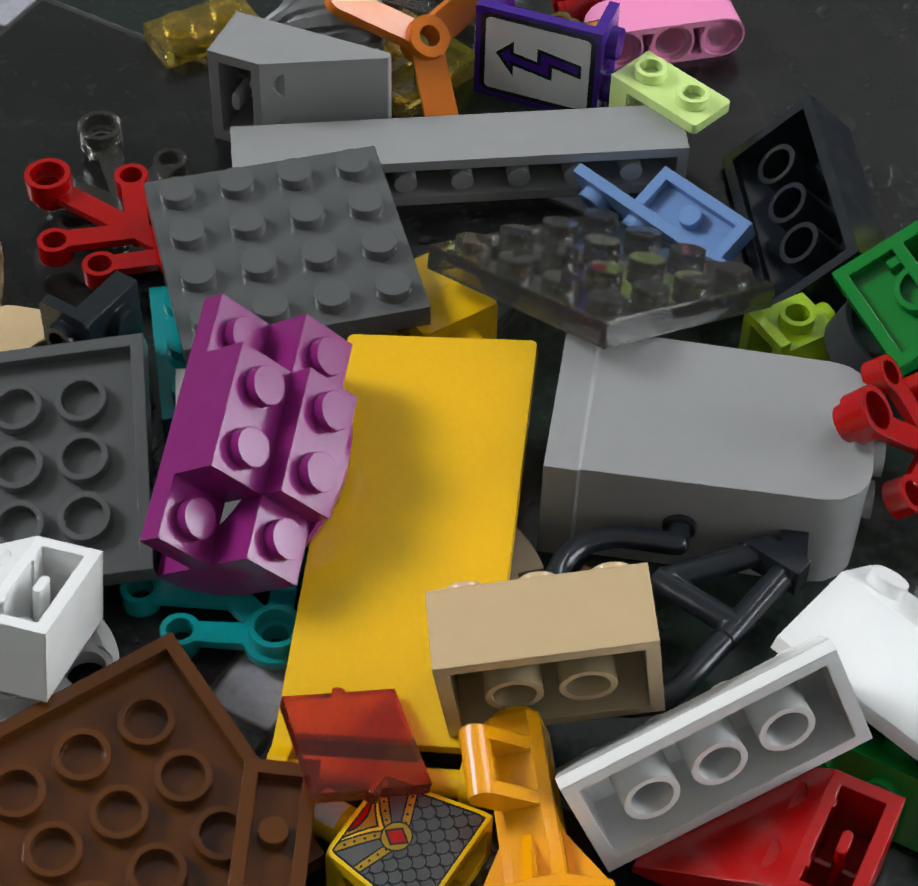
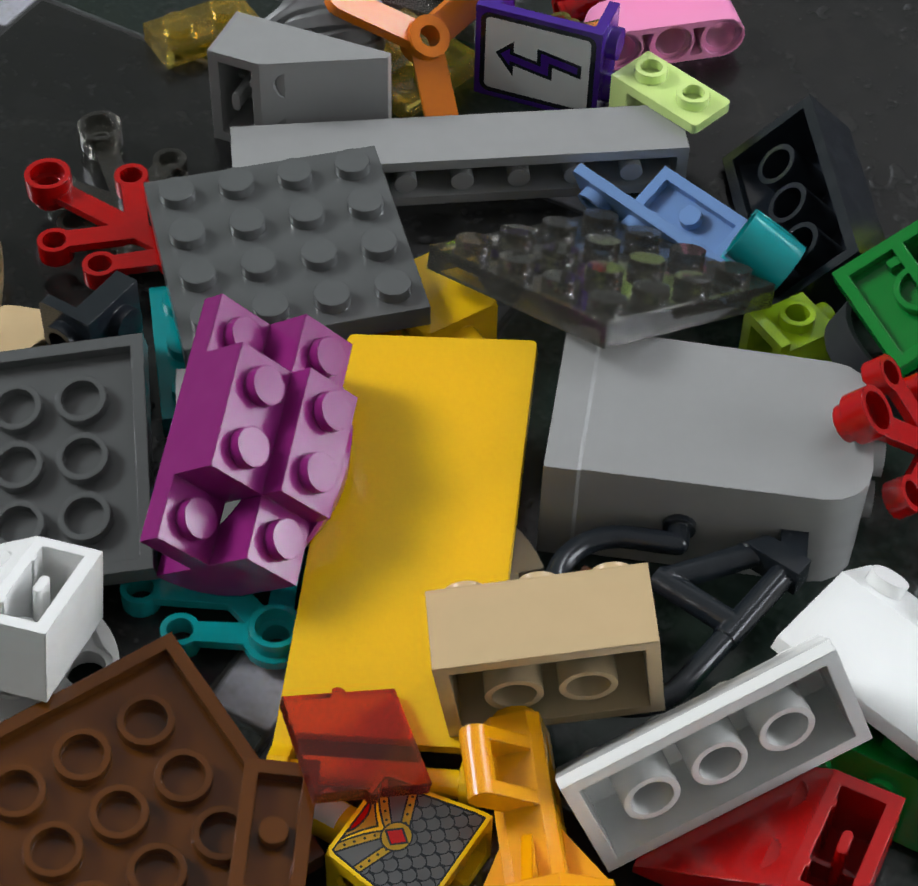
none -> teal piece [720,209,806,291]

